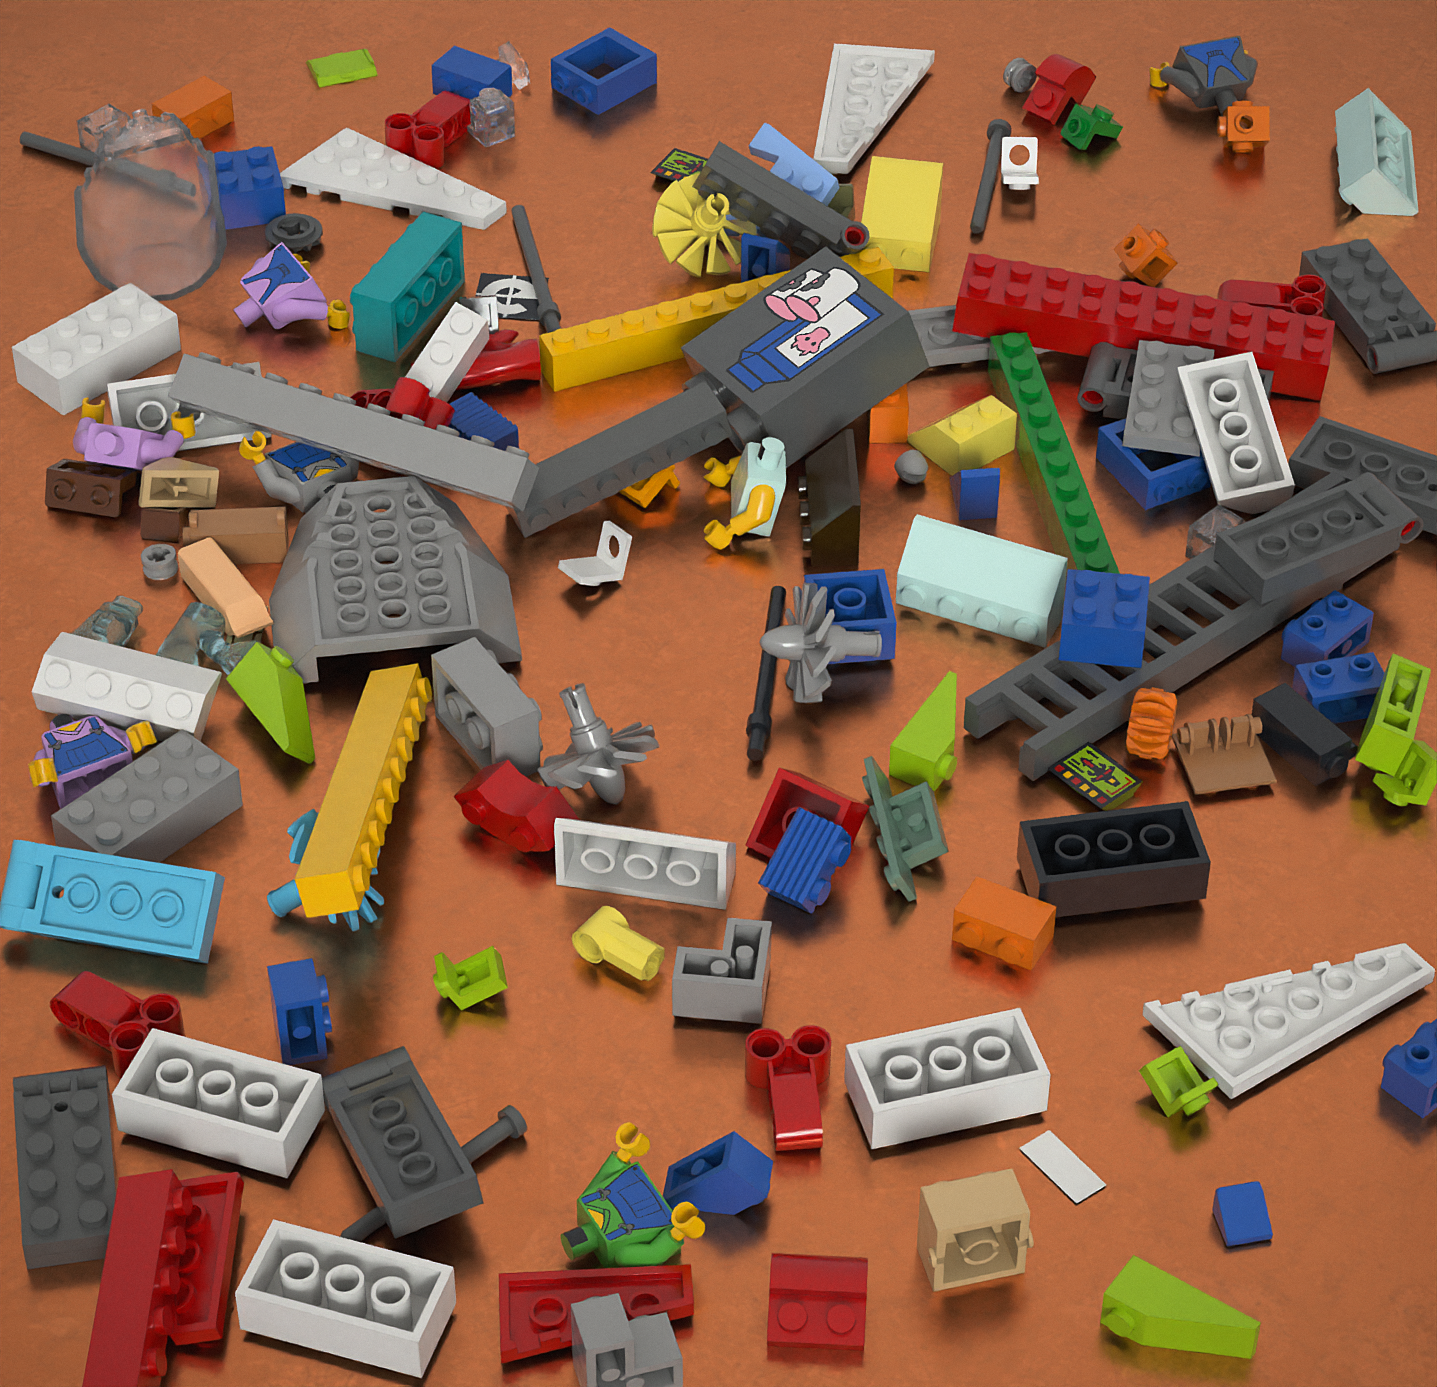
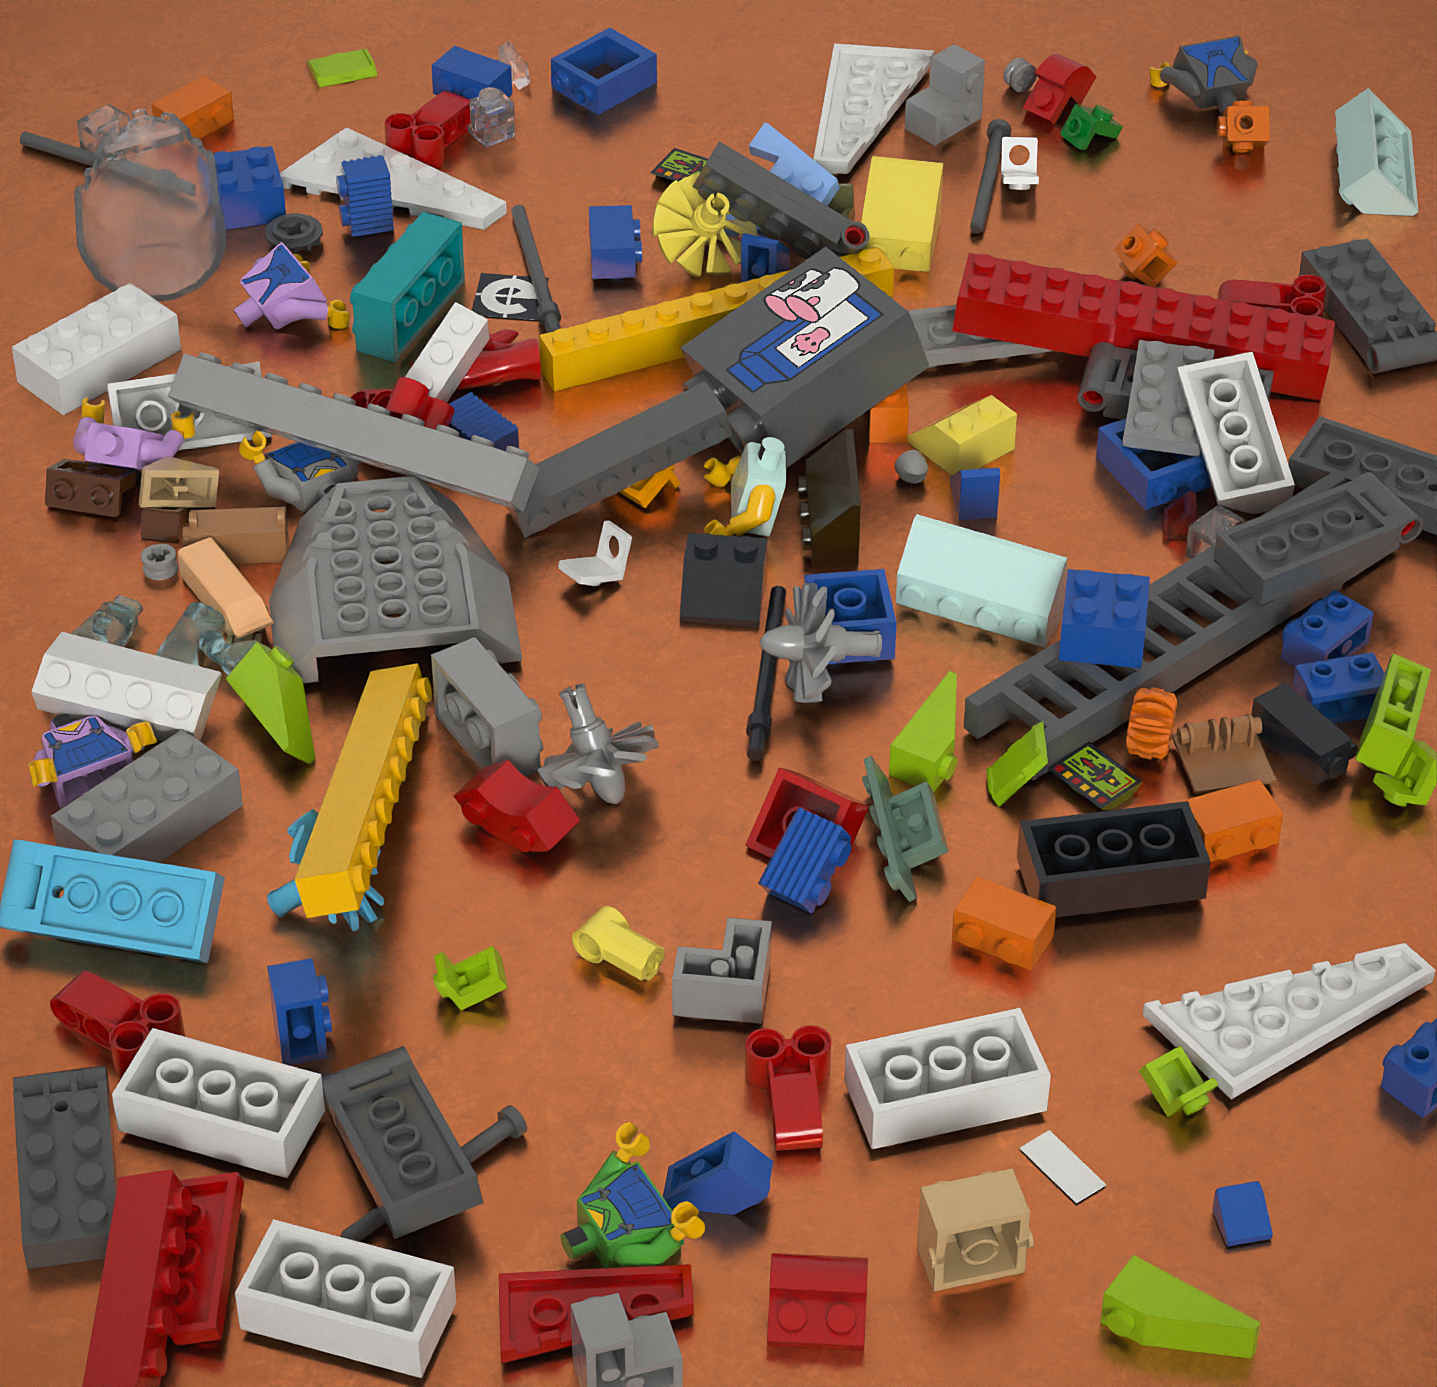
tile [459,295,499,334] -> none
white slope [554,818,736,910] -> none
green brick [988,332,1120,580] -> none
none -> blue brick [336,155,394,237]
none -> blue brick [589,205,642,279]
none -> black slope [680,533,767,627]
none -> light grey brick [905,44,985,146]
none -> lime piece [986,721,1048,807]
none -> clear red slope [1163,490,1198,541]
none -> orange brick [1183,779,1283,862]

